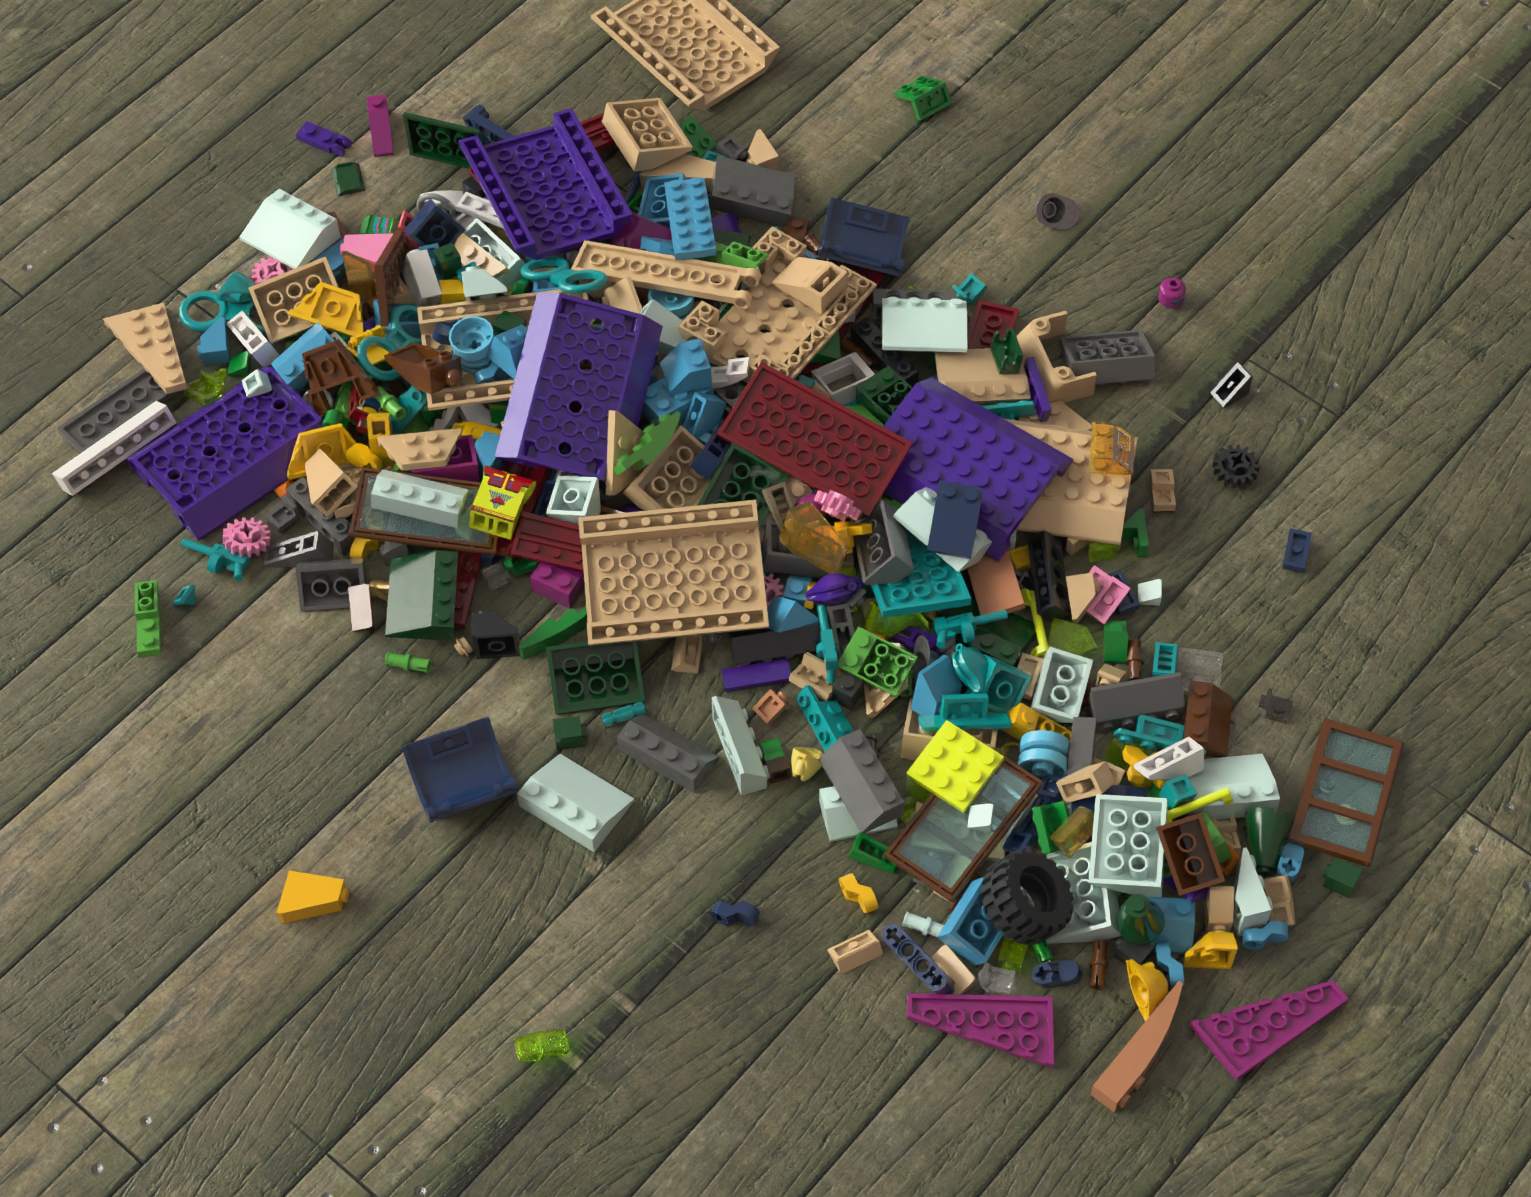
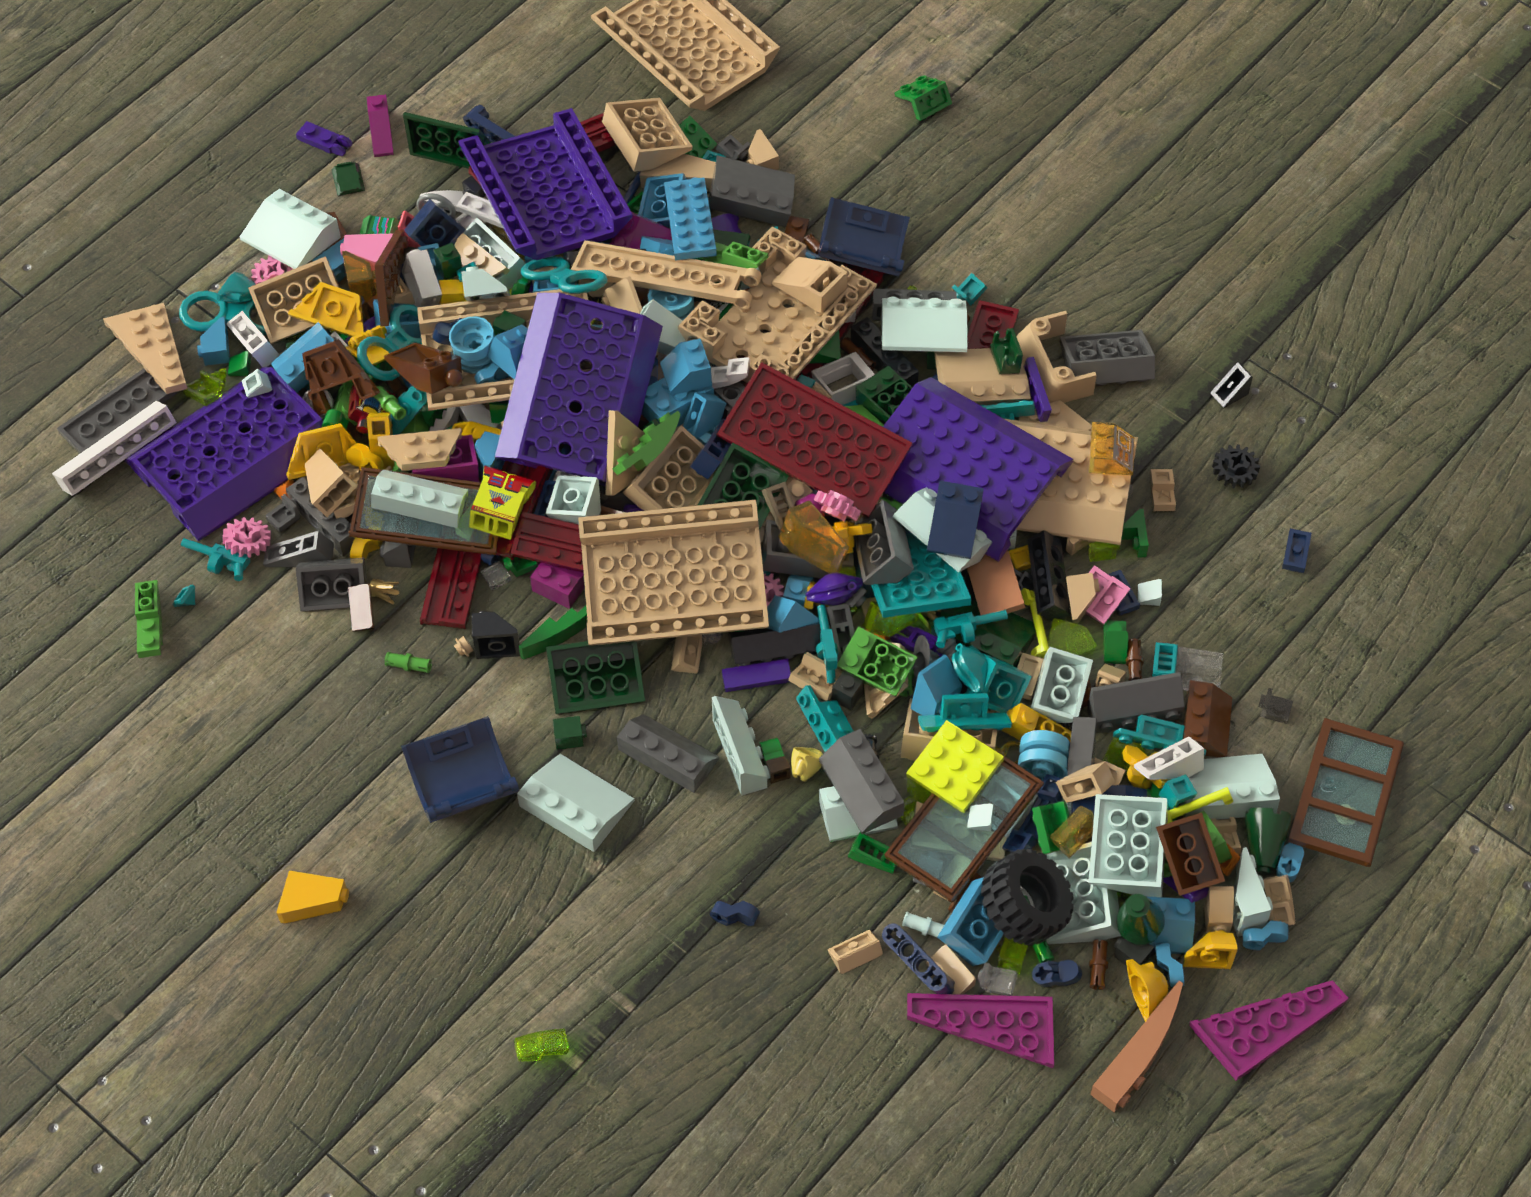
slope [385,550,458,641] -> none
teal axle [602,702,646,727] -> none
nougat bracket [752,689,792,725] -> none
yellow piece [839,873,878,914] -> none
flat silver piece [1033,193,1079,230] -> none
magenta head [1158,277,1186,308] -> none
dark green brick [1322,858,1362,898] -> none

